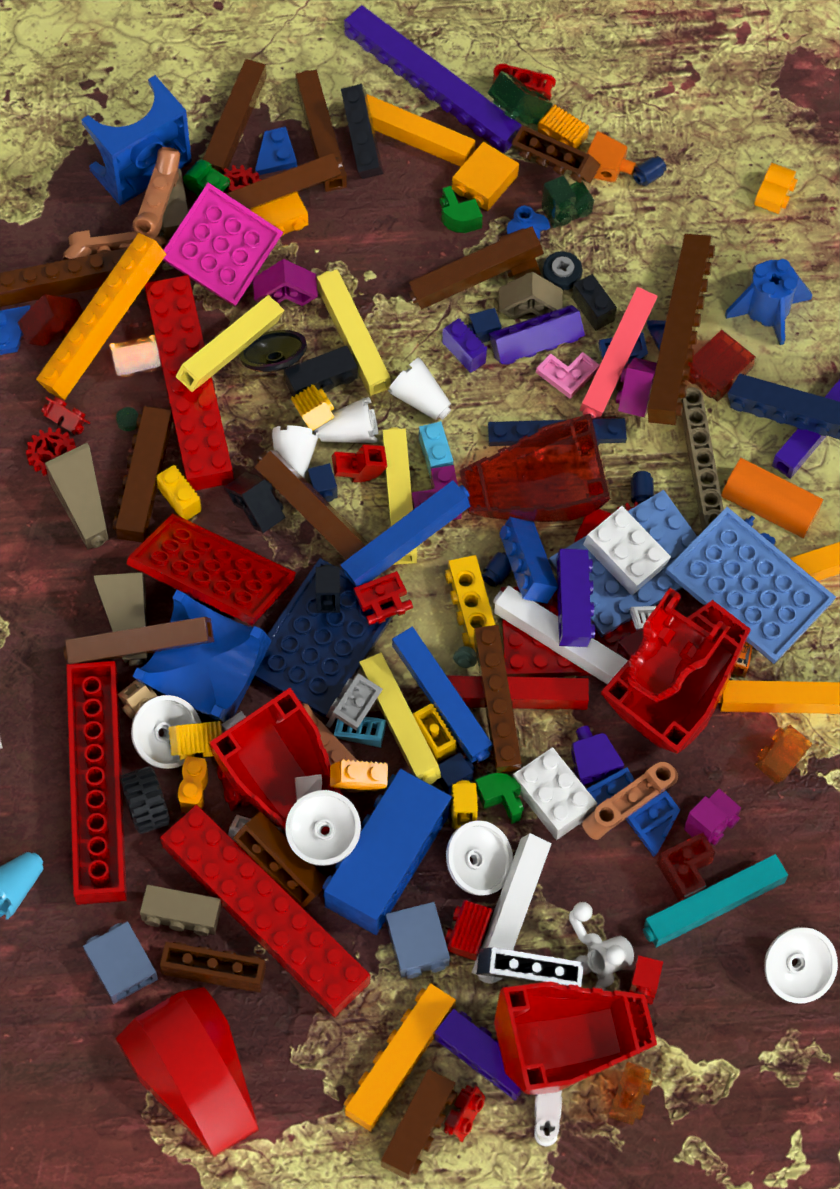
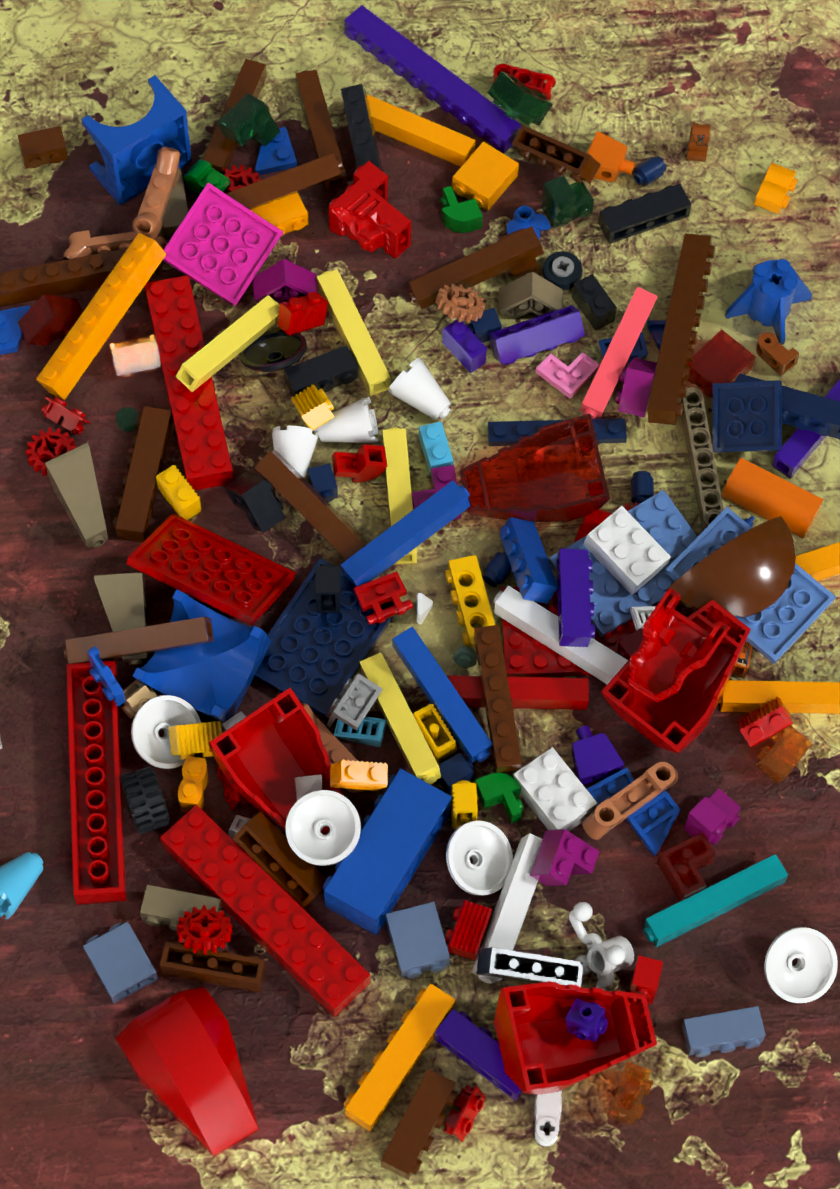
light orange brick [538,104,589,149] -> none
none -> reddish brown brick [17,126,68,169]
none -> blue wing [87,646,126,707]
none -> red gear [177,905,232,955]
none -> clear green brick [217,93,280,147]
none -> red brick [277,292,328,336]
none -> red brick [329,161,411,259]
none -> white slope [416,593,433,624]
none -> nougat gear [435,284,485,323]
none -> magenta brick [530,829,599,886]
none -> dark purple brick [565,998,608,1042]
none -> black brick [598,183,692,244]
none -> reddish brown brick [667,516,796,618]
none -> sand blue brick [681,1006,766,1057]
none -> dark orange leg [686,122,711,162]
none -> dark blue plate [713,380,782,453]
none -> red brick [738,697,793,748]
none -> dark orange leg [756,332,799,376]

